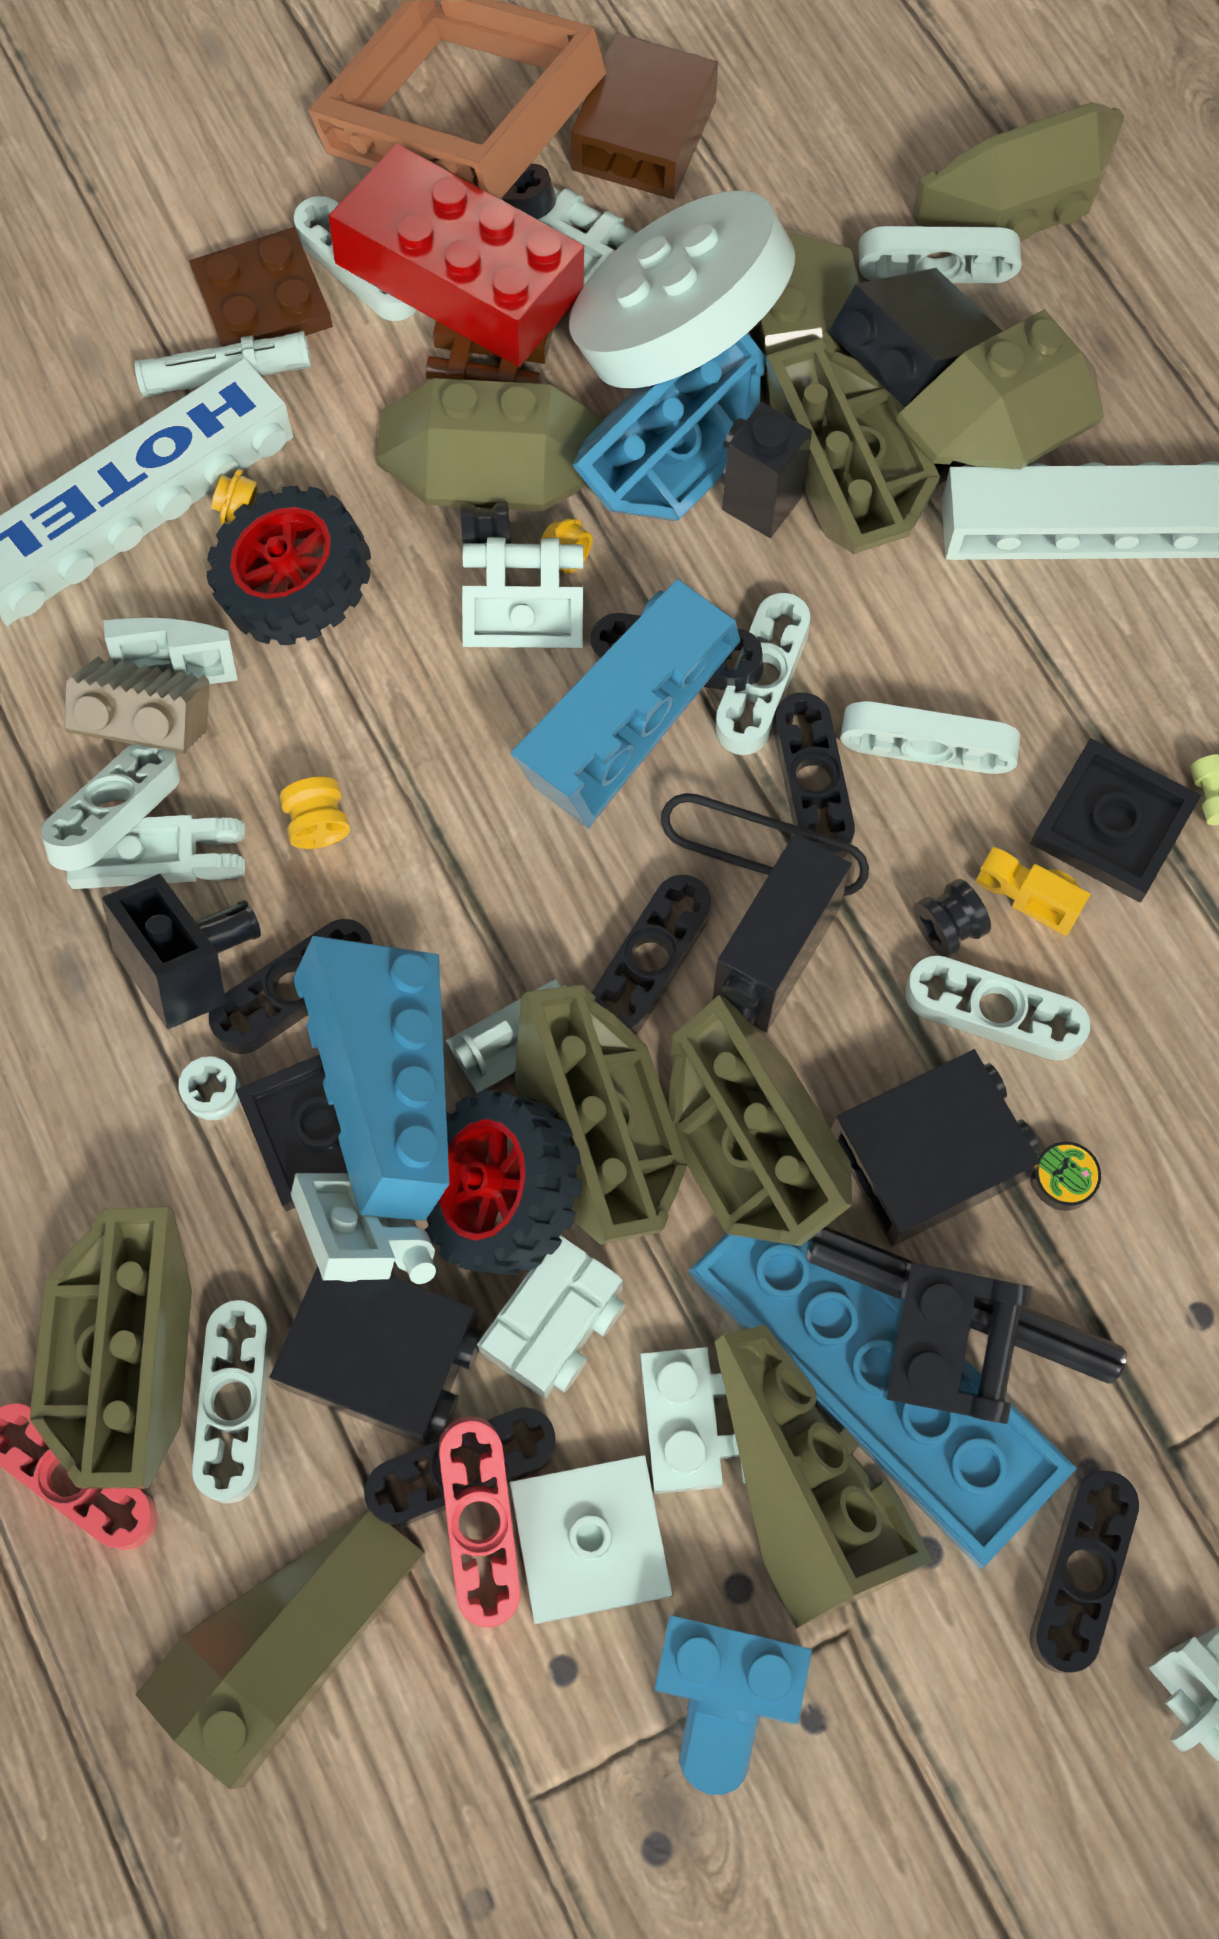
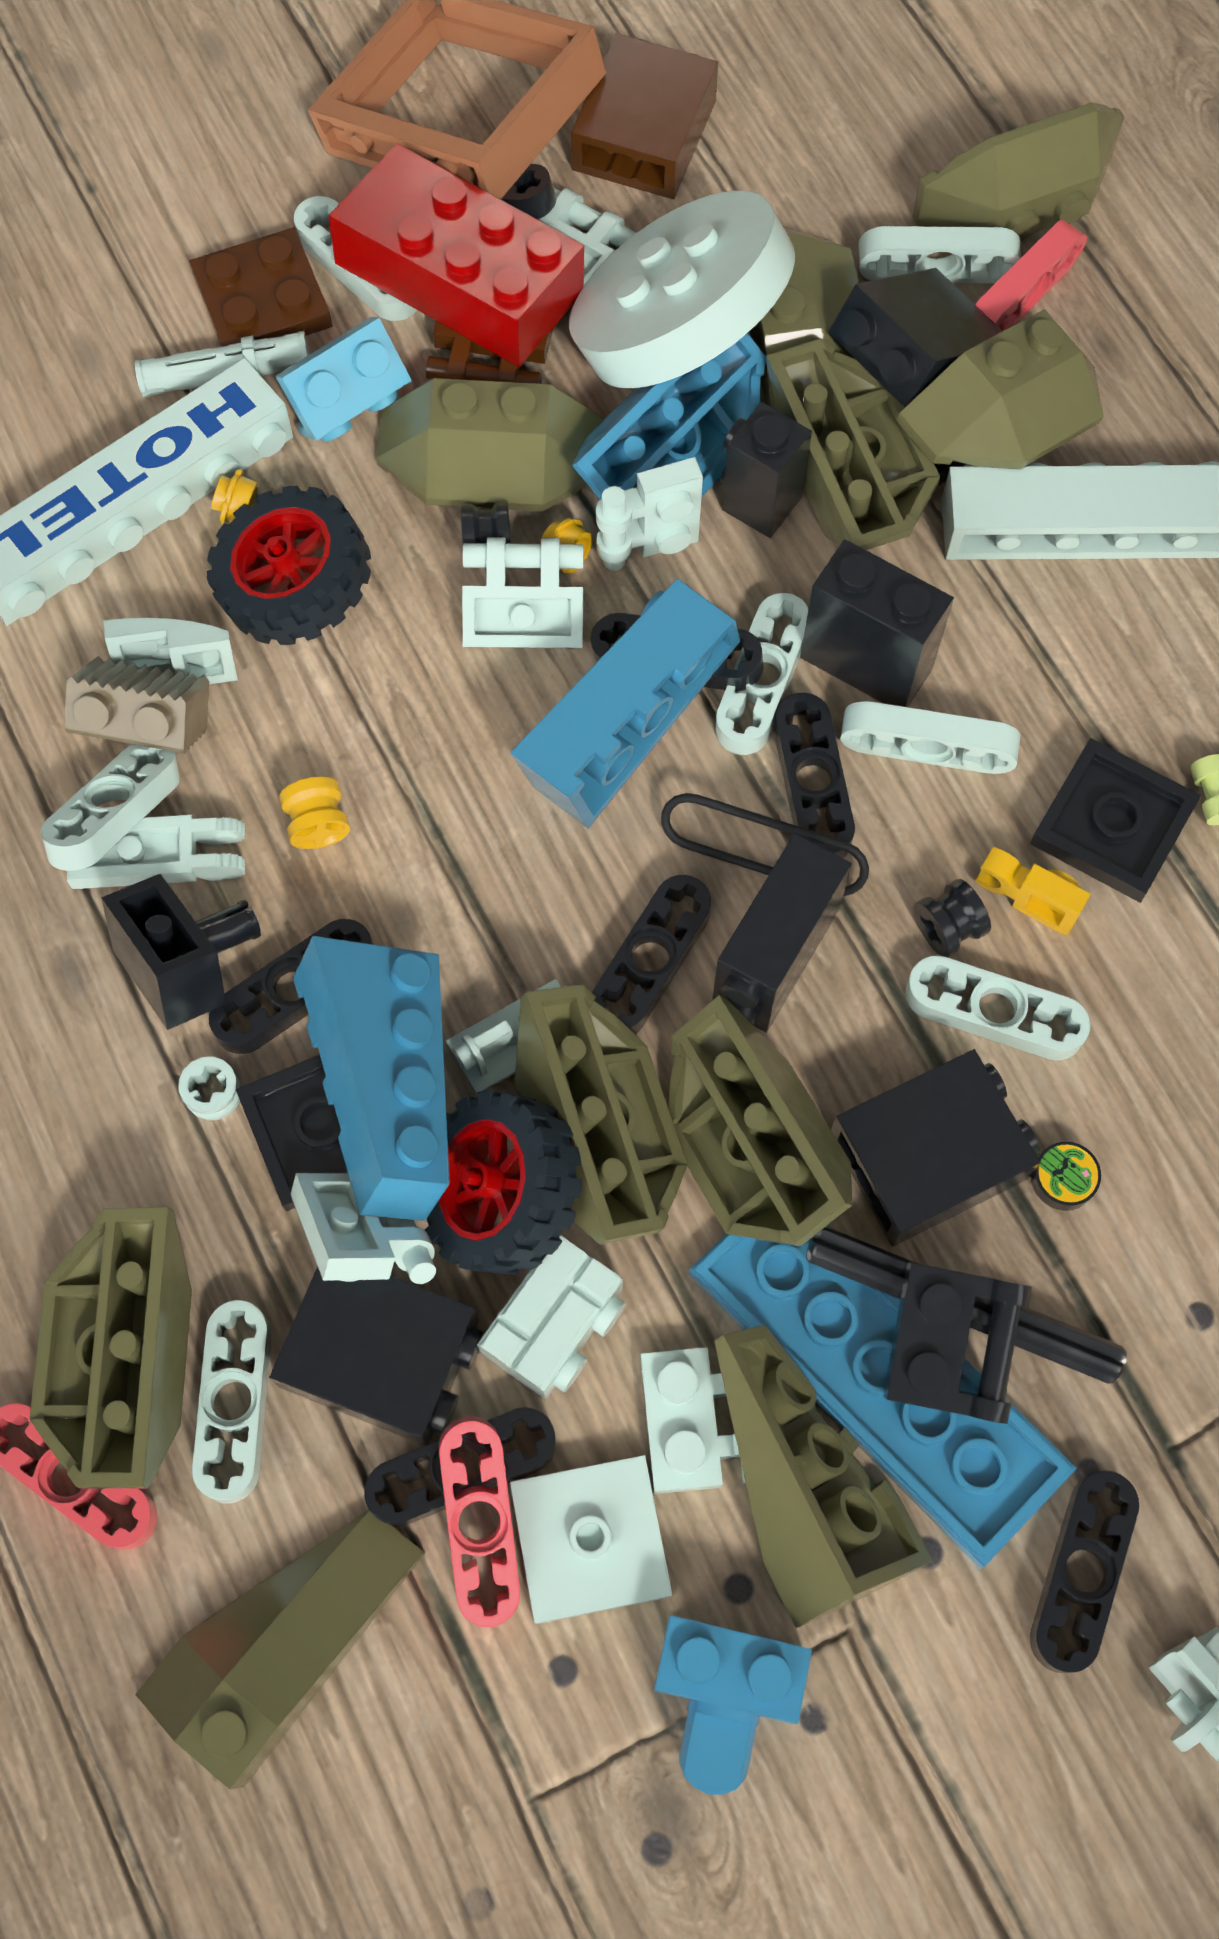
none -> medium azure bracket [275,316,412,442]
none -> light aqua plate [596,457,703,571]
none -> black brick [800,539,954,707]
none -> coral beam [975,220,1087,331]

